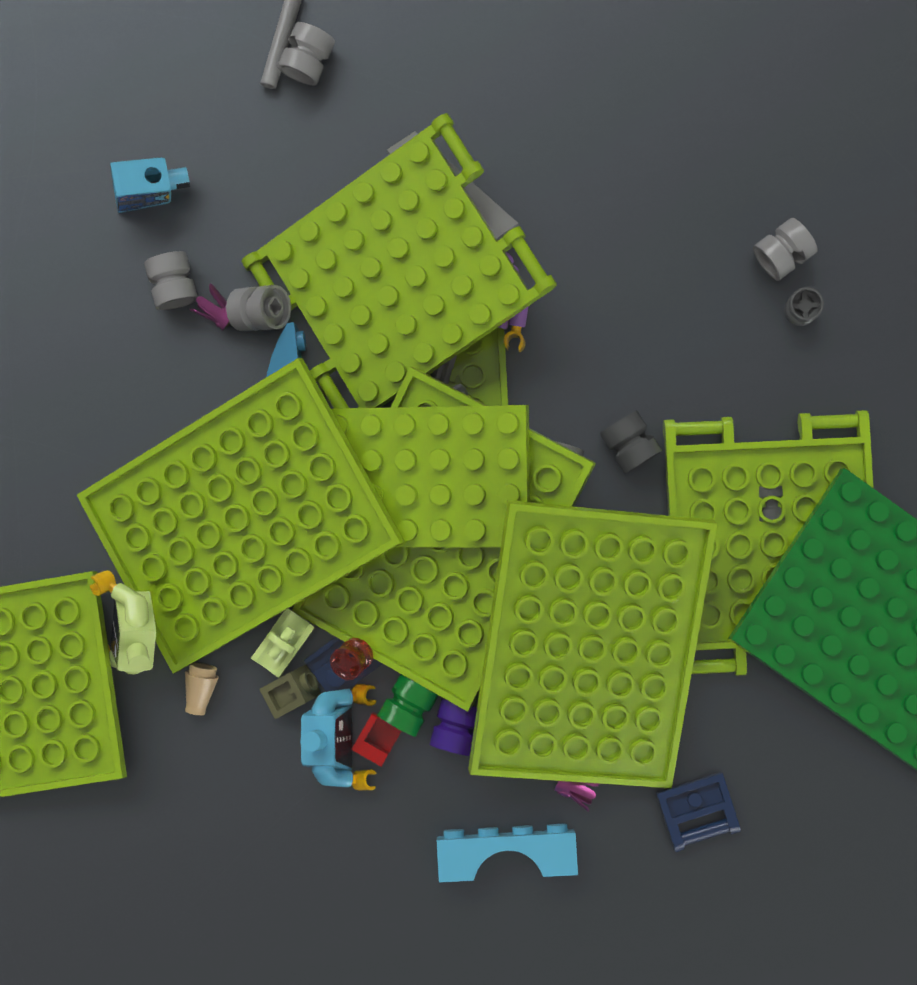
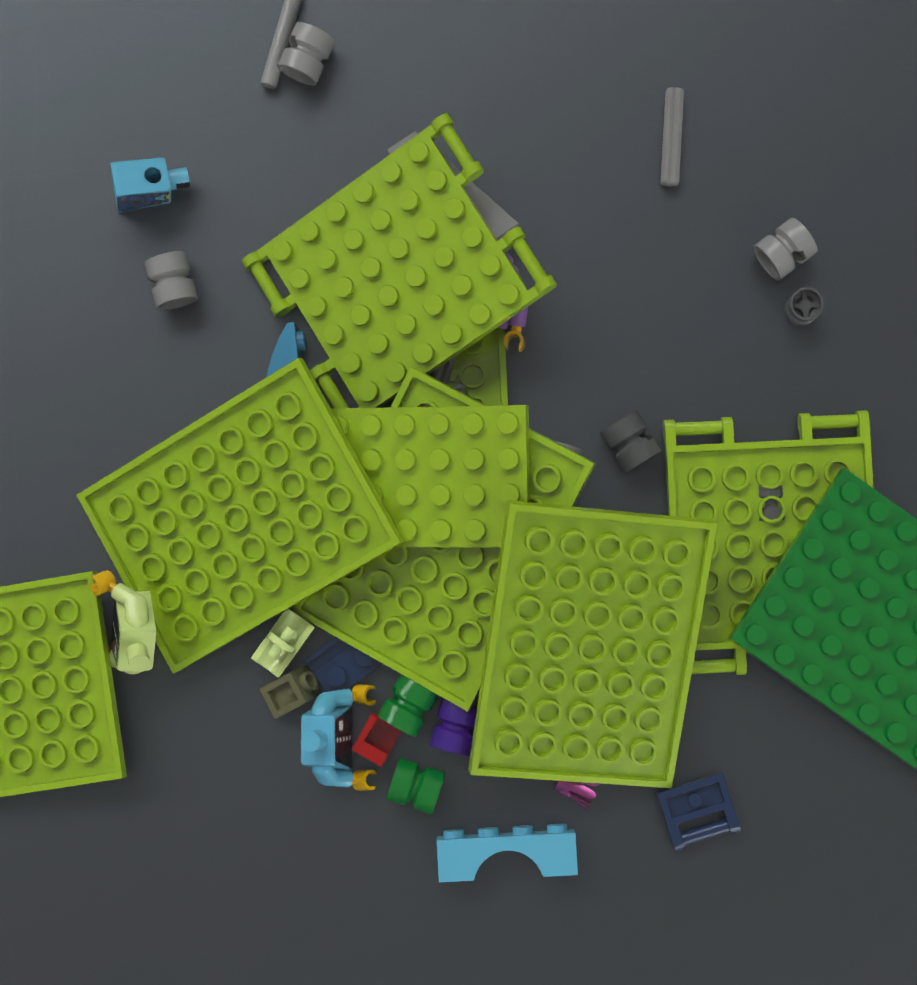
tan cone [185,663,219,715] -> none
flat silver piece [190,283,230,331] -> none
light grey wheel [226,285,291,332] -> none
clear red wheel [330,638,373,680] -> none
none -> green wheel [386,757,446,815]
none -> light grey axle [660,87,684,187]

